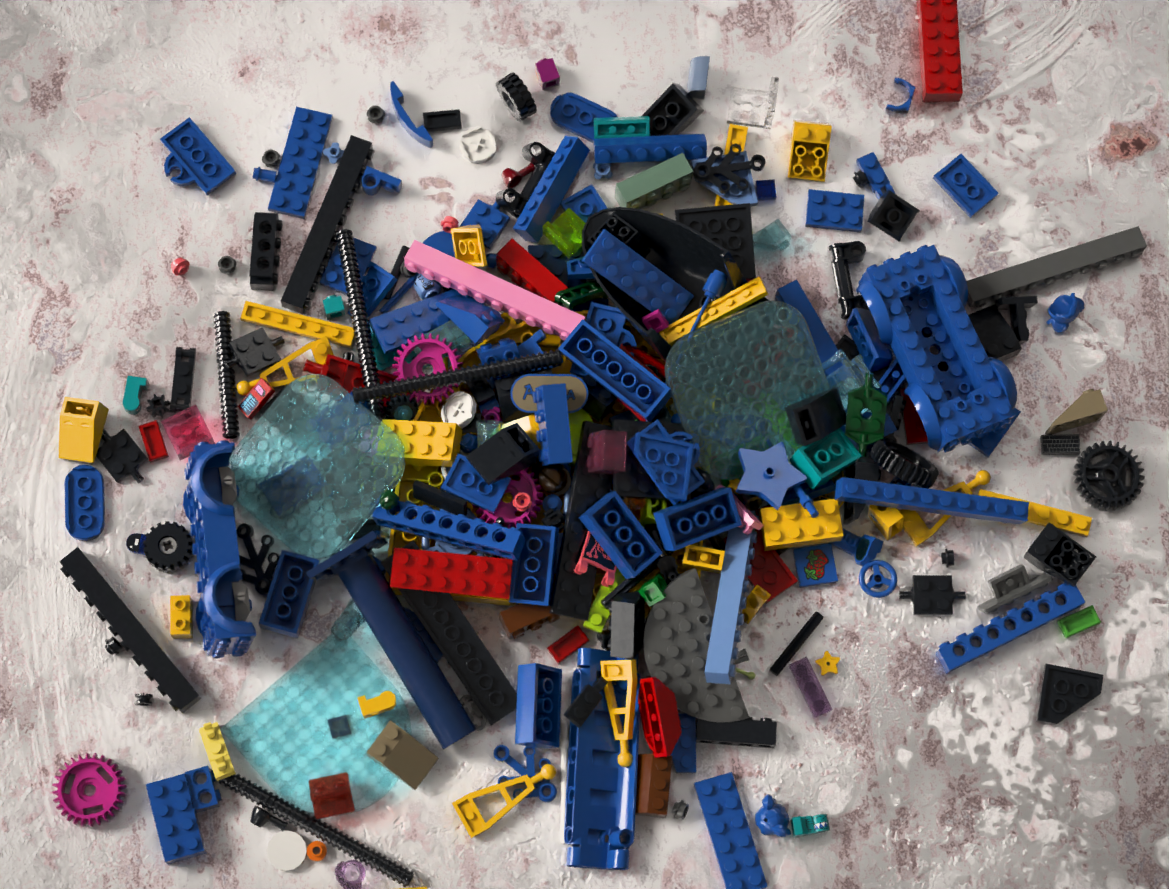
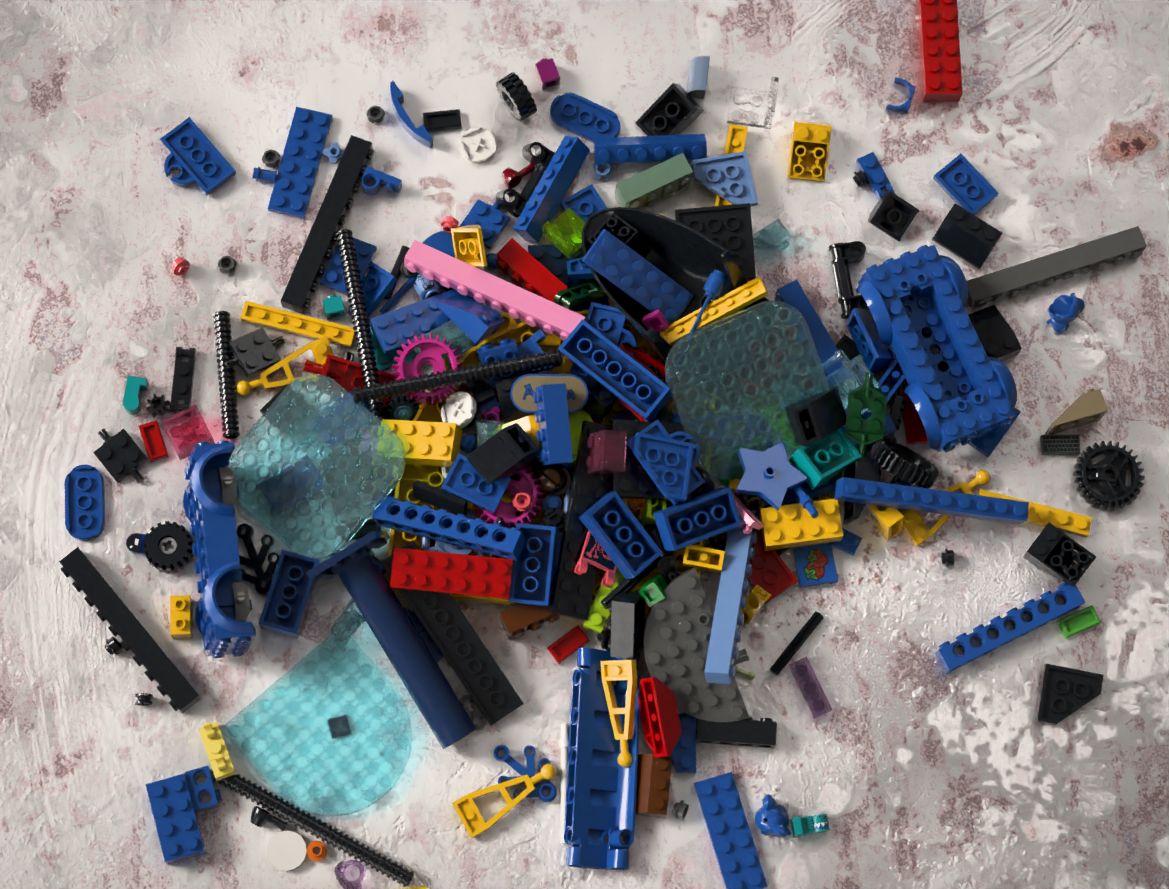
dark pink gear [52,753,127,827] -> none
yellow slope [59,397,109,463] -> none
tile [238,378,275,420] -> none
black brick [249,212,282,291] -> none
clear red bracket [308,772,355,819] -> none
yellow leg [357,691,396,719] -> none
dark tan slope [366,720,439,790] -> none
dark green plate [379,489,400,510] -> none
blue brick [515,663,562,749] -> none
black plate [564,677,608,728] -> none
teal slope [593,116,650,138] -> none
black plant [693,144,766,194] -> none
clear blue tile [755,179,776,201] -> none
blue plate [805,189,864,232] -> none
yellow plate [815,651,840,676] -> none
blue rock [854,534,884,566] -> none
blue piece [859,560,897,598] -> none
black plate [899,575,966,615] -> none
dark grey bracket [978,564,1053,614] -> none
black bracket [995,296,1038,345] -> none
none -> black slope [932,203,1002,269]

